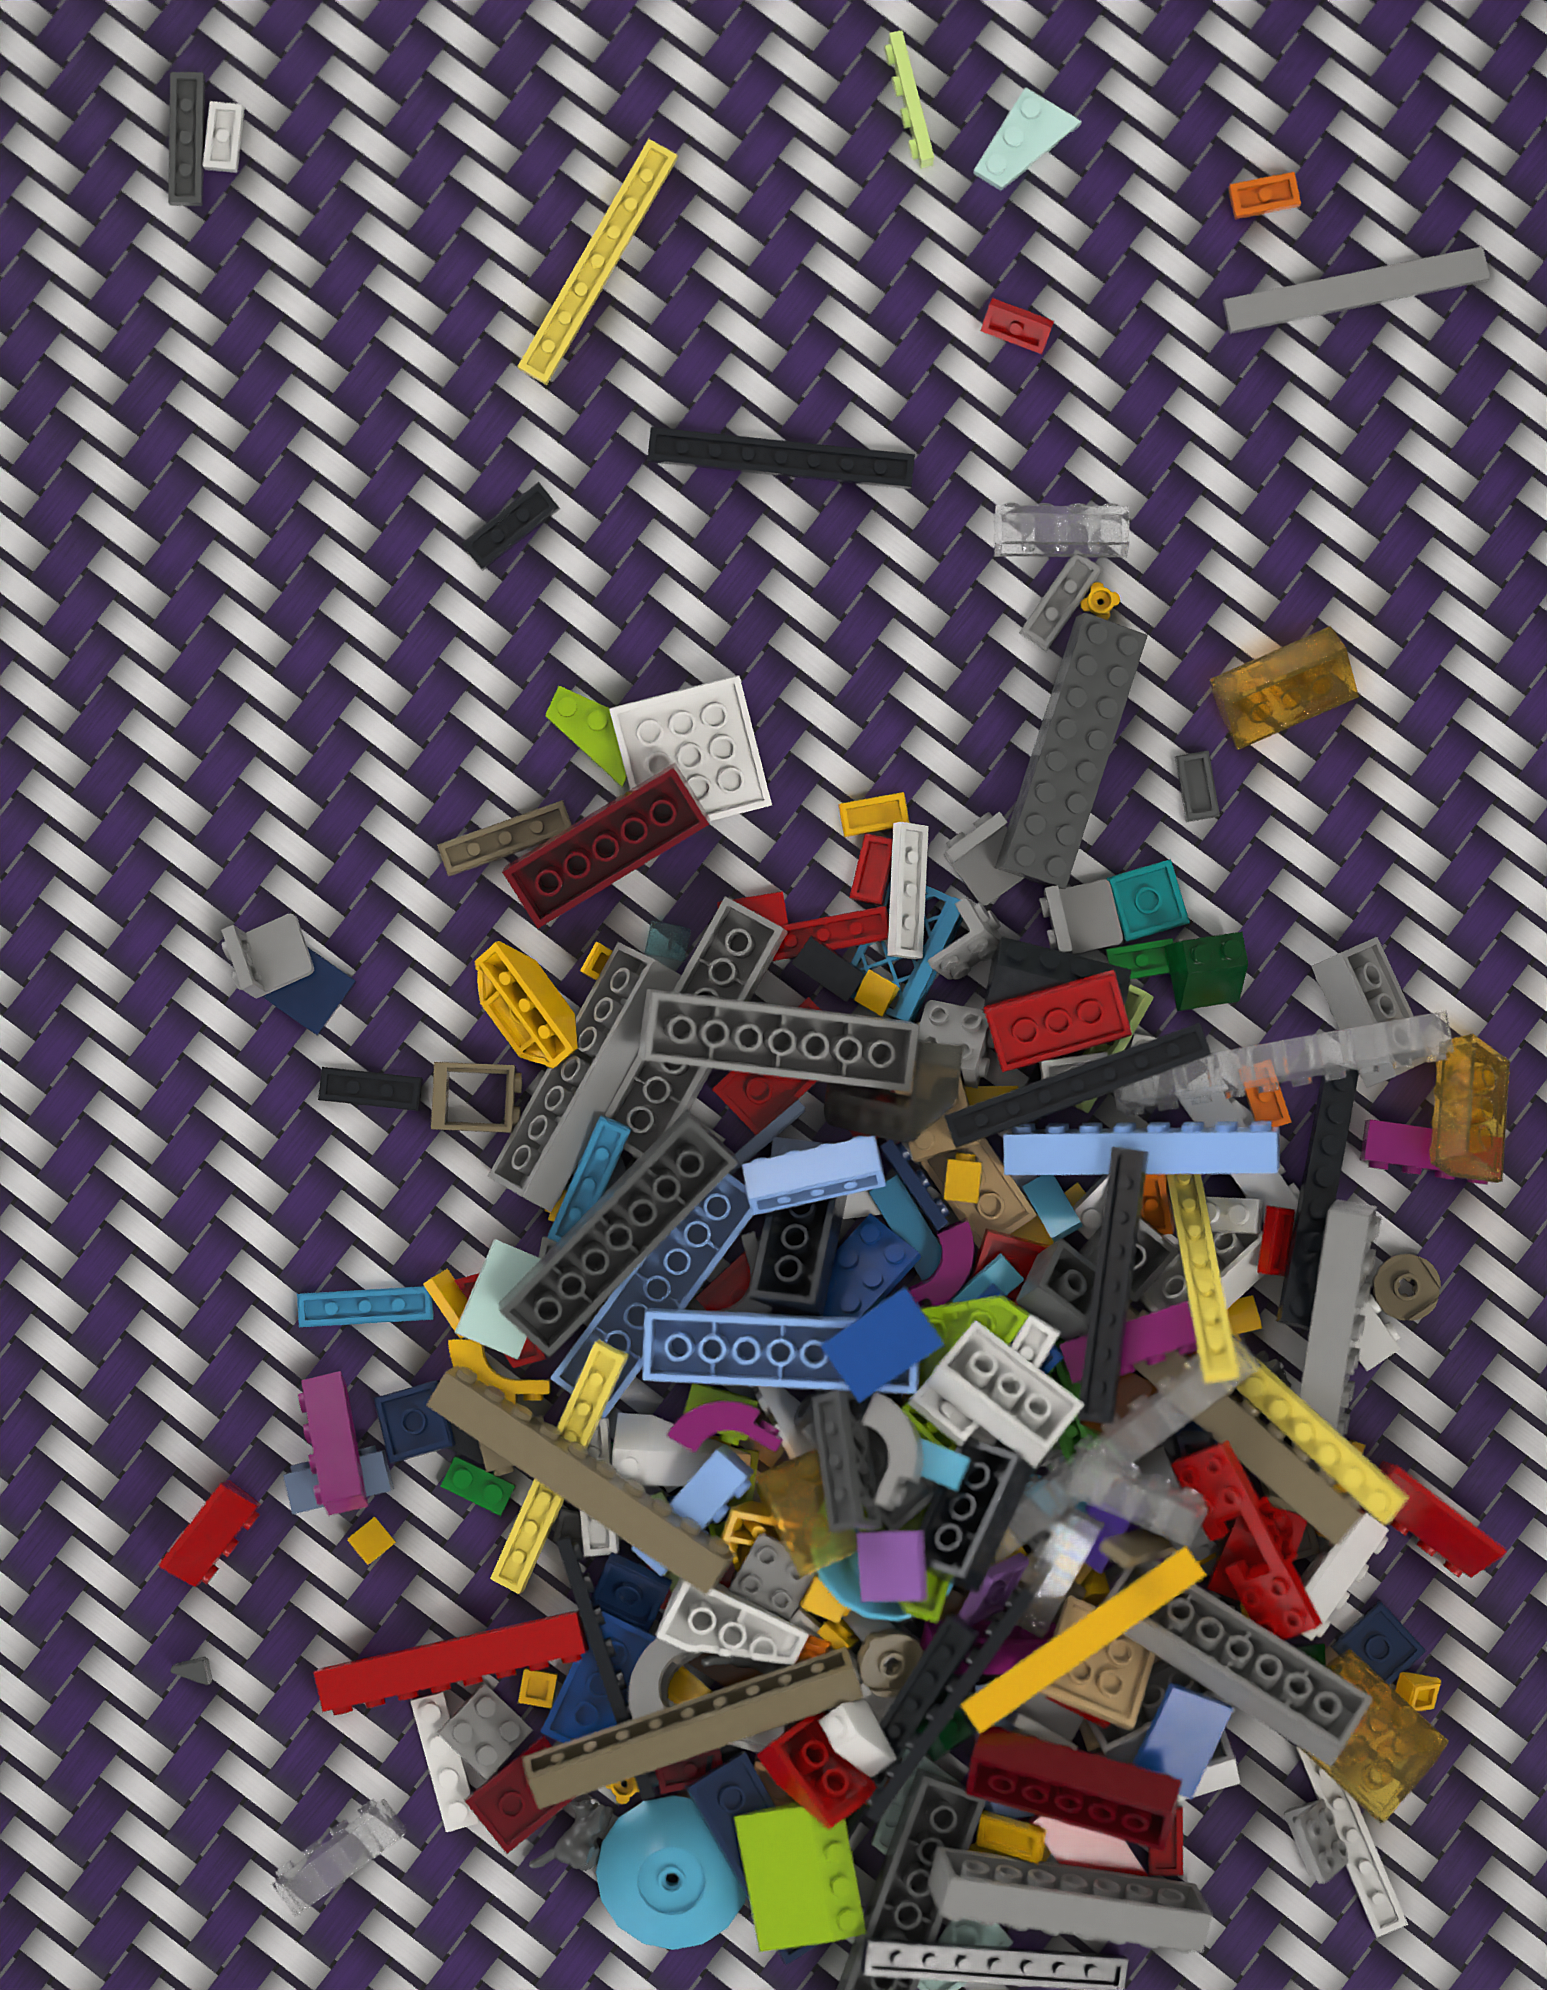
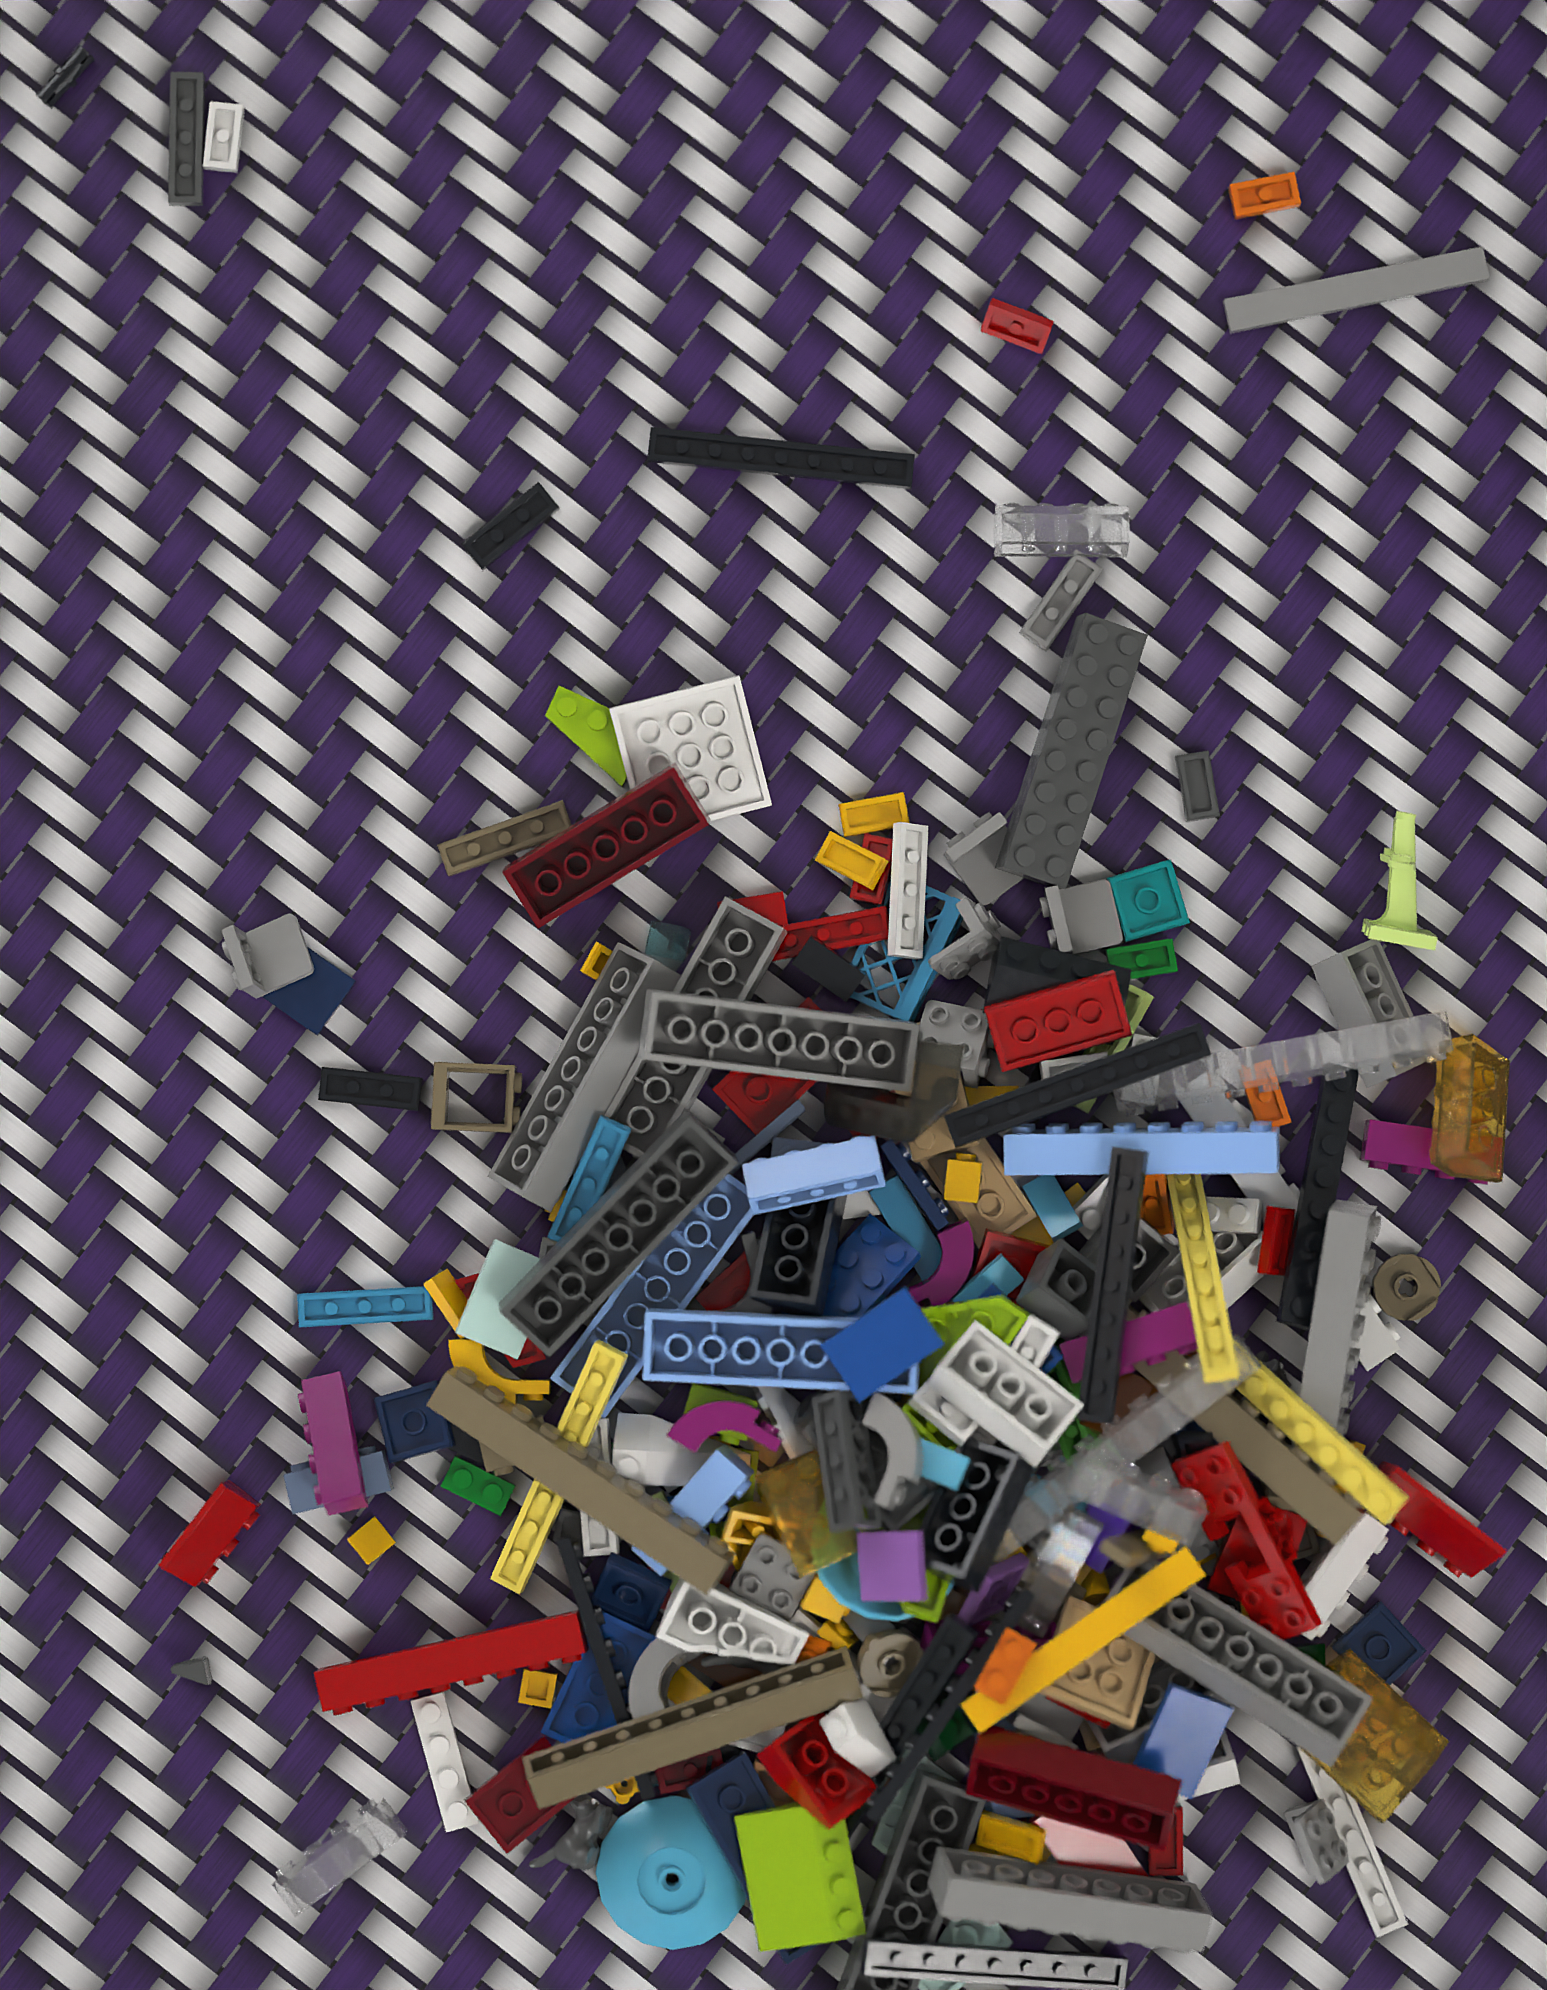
light grey plate [437,1683,533,1780] -> none
yellow wedge [475,941,578,1068] -> none
light yellow plate [517,139,678,385] -> none
yellow slope [854,969,900,1017] -> none
yellowish green plate [884,30,934,169] -> none
light aqua wing [973,87,1082,190] -> none
yellow plate [1081,582,1120,620] -> none
dark green slope [1165,932,1248,1011] -> none
clear yellow slope [1209,626,1359,750] -> none
yellow slope [1227,1295,1262,1335] -> none
yellow slope [1394,1672,1441,1713] -> none
none -> black pin [35,45,95,109]
none -> yellow tile [815,831,889,890]
none -> orange plate [973,1626,1037,1705]
none -> yellow plate [1142,1521,1181,1555]
none -> yellowish green piece [1361,811,1438,950]

